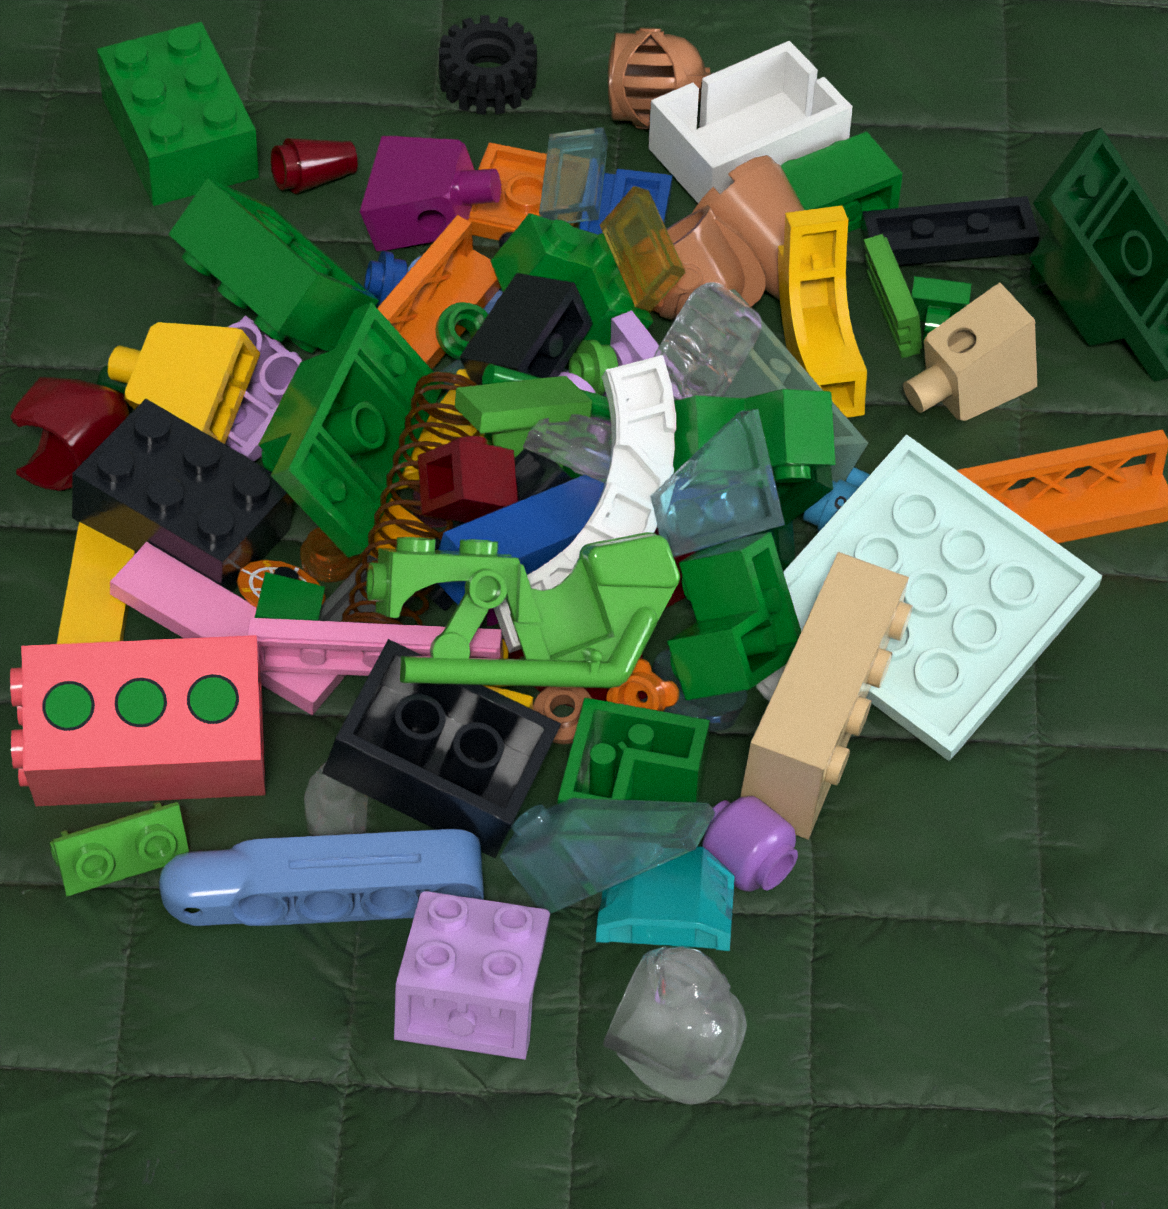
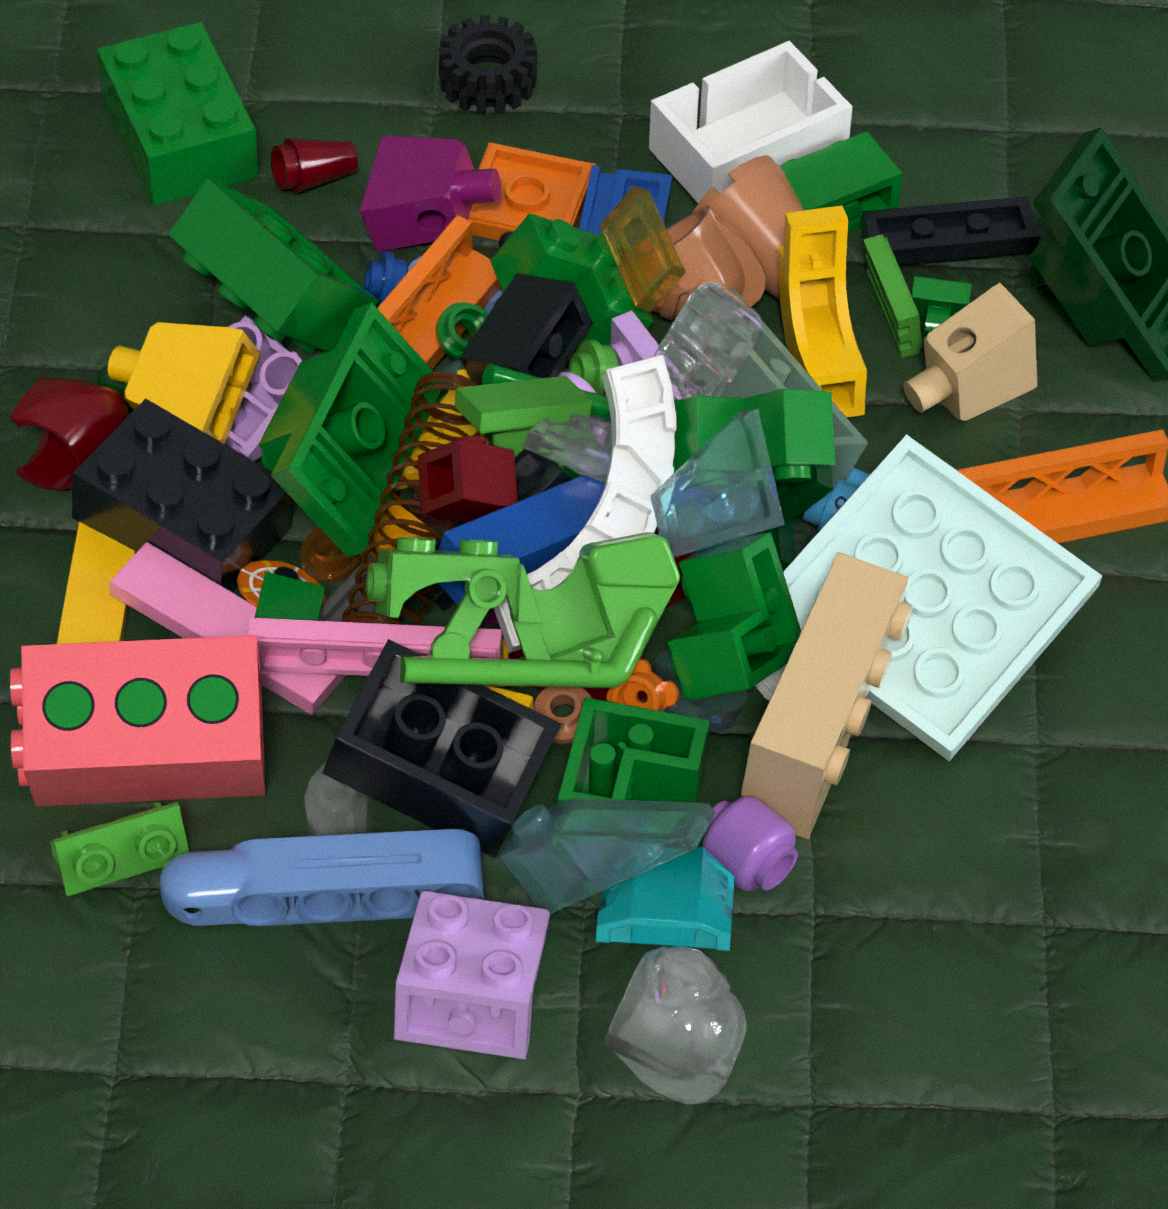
clear light blue tile [539,127,608,223] -> none
nougat helmet [608,28,711,129] -> none

